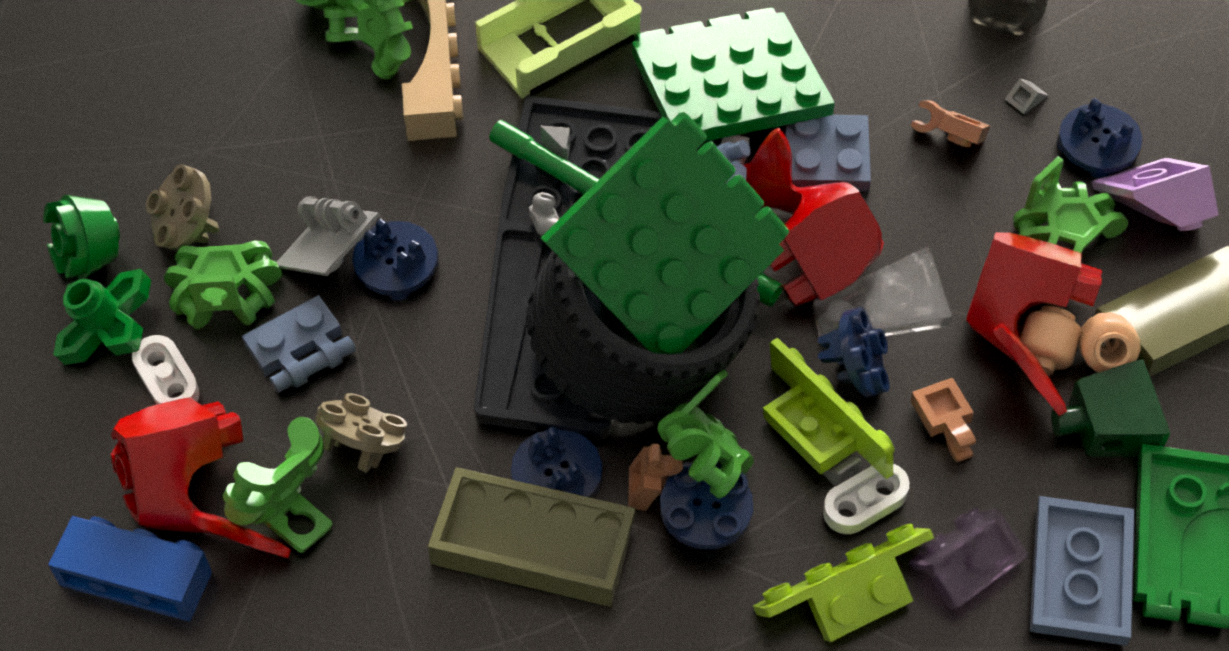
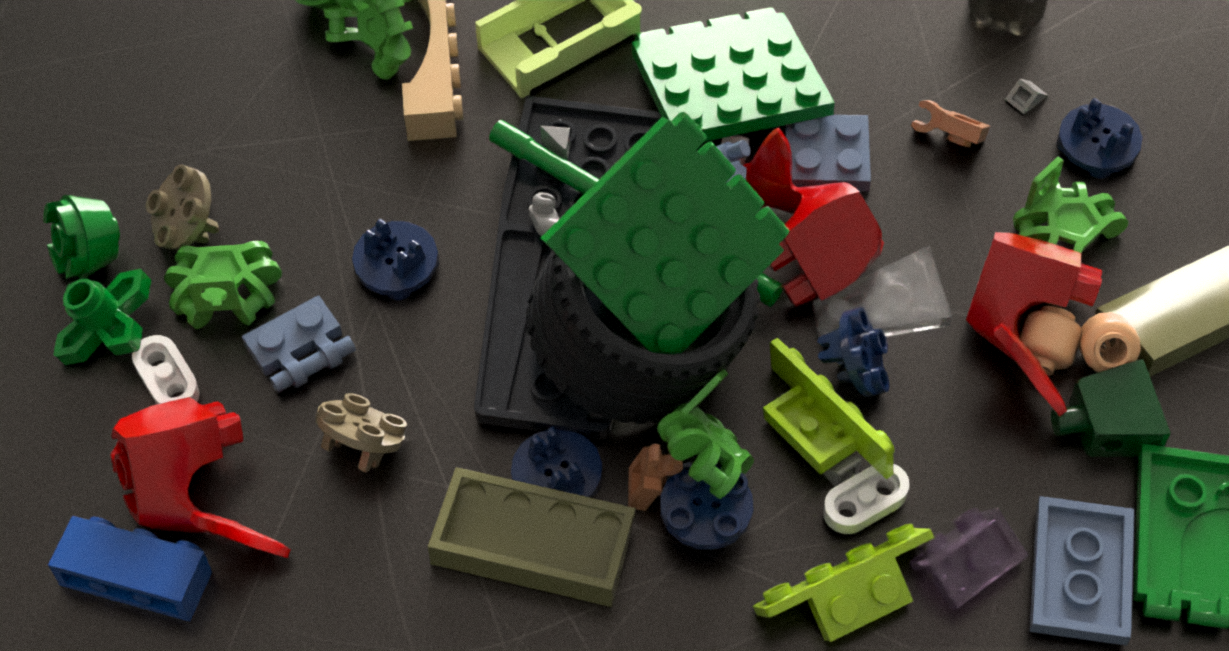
bright green piece [223,417,332,553] -> none
light grey hinge [277,196,380,276] -> none
nougat plate [910,377,976,462] -> none
lavender slope [1092,158,1219,231] -> none

